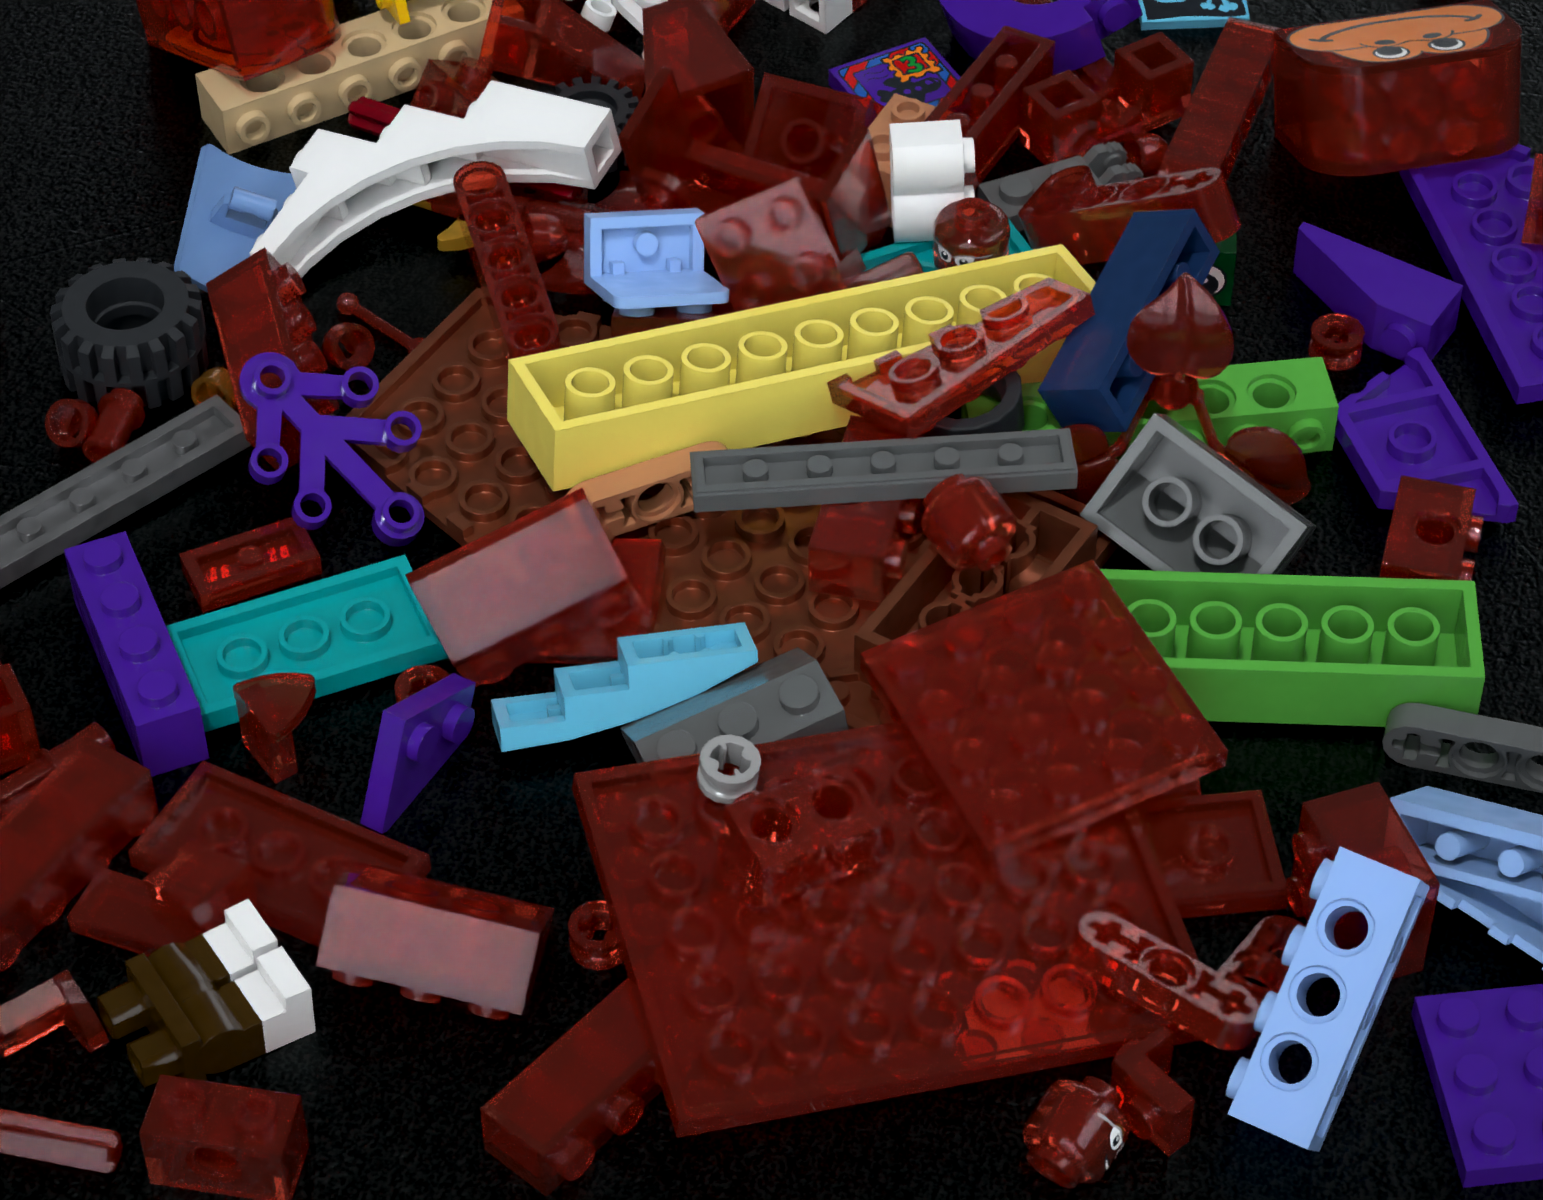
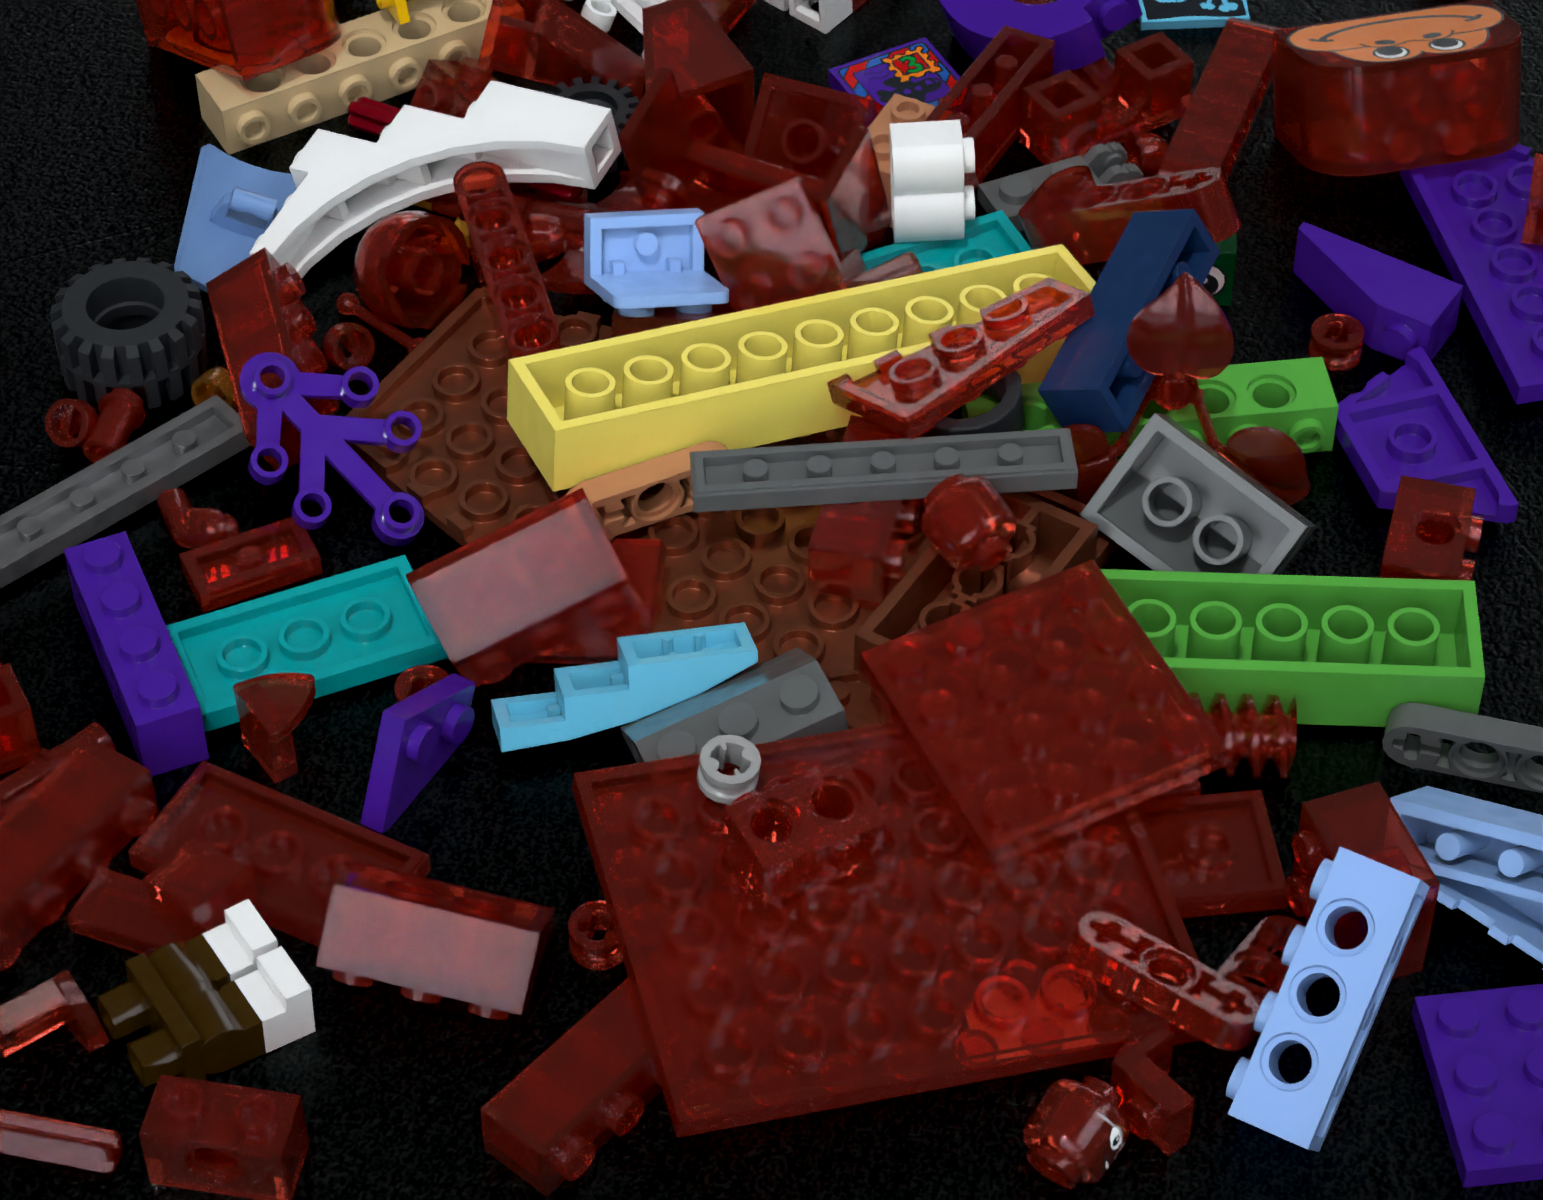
clear red head [933,197,1010,270] -> none
none -> clear red arm [157,488,239,549]
none -> clear red cylinder [354,211,470,330]
none -> clear red piece [1158,691,1297,778]

